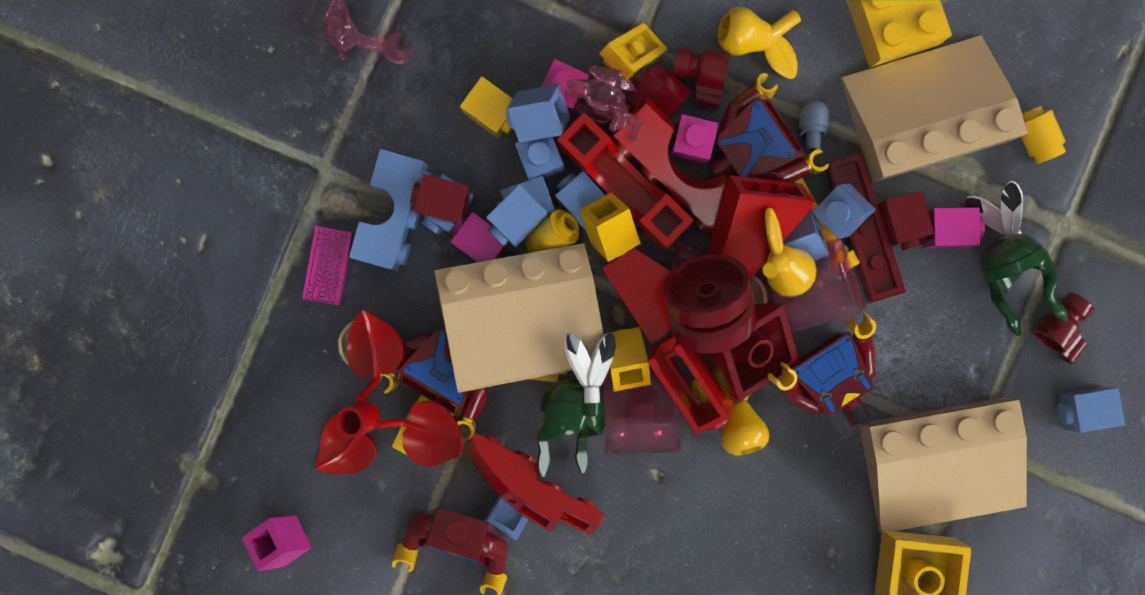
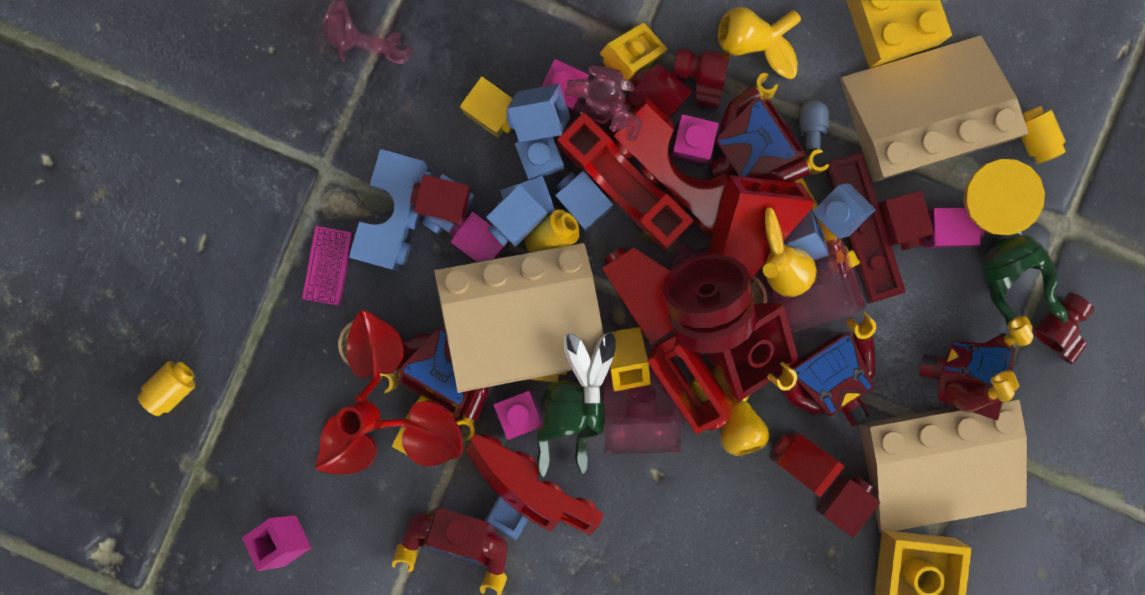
yellow brick [579,192,641,262] -> none
medium blue brick [1057,386,1125,433] -> none
none -> yellow brick [138,361,195,416]
none -> dark pink brick [494,388,543,440]
none -> red slope [771,431,845,497]
none -> dark red brick [816,475,881,538]
none -> torso [919,316,1033,420]
none -> yellow tile [963,159,1045,235]

